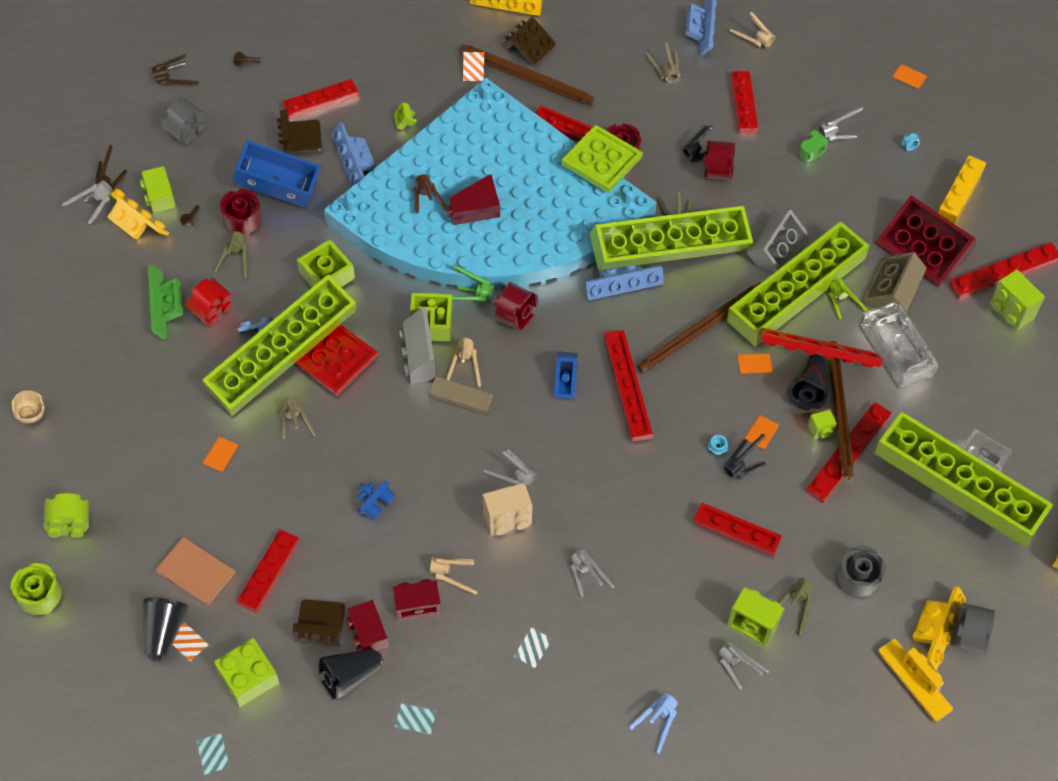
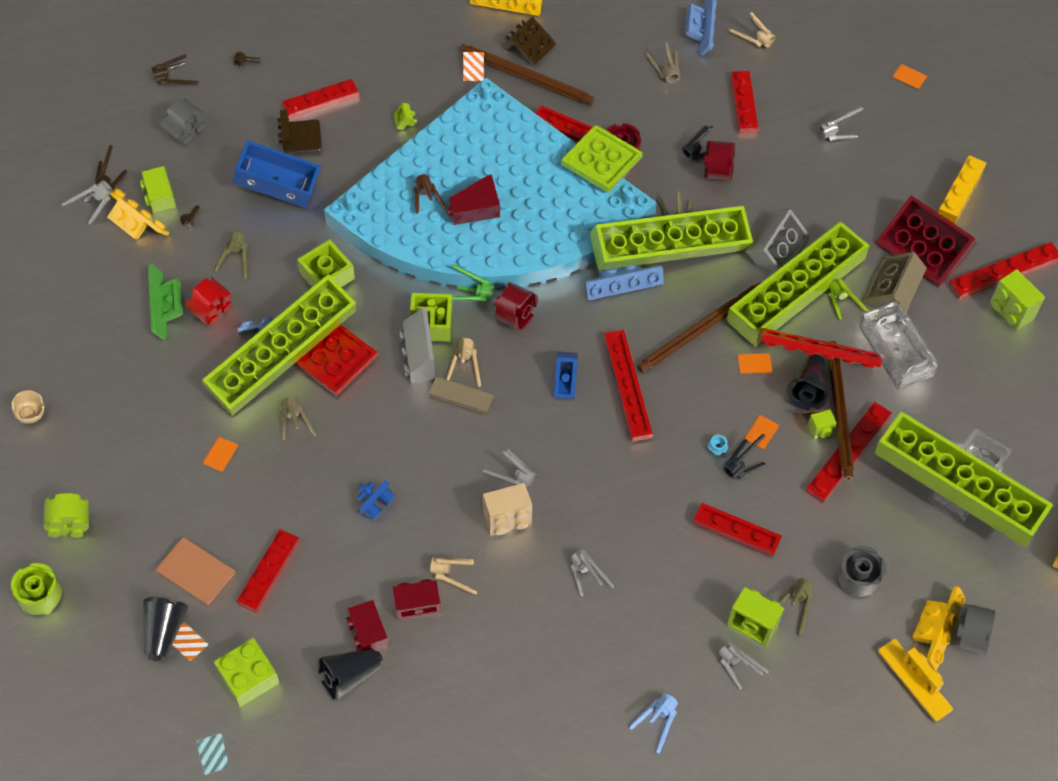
dark red brick [220,189,262,236] -> none
dark brown bracket [292,599,345,646] -> none
medium blue bracket [332,123,376,186] -> none
clear light blue sticker [395,703,436,734] -> none
sticker [514,628,552,668] -> none
bright green leg [799,130,829,162] -> none
medium azure plate [902,133,920,151] -> none

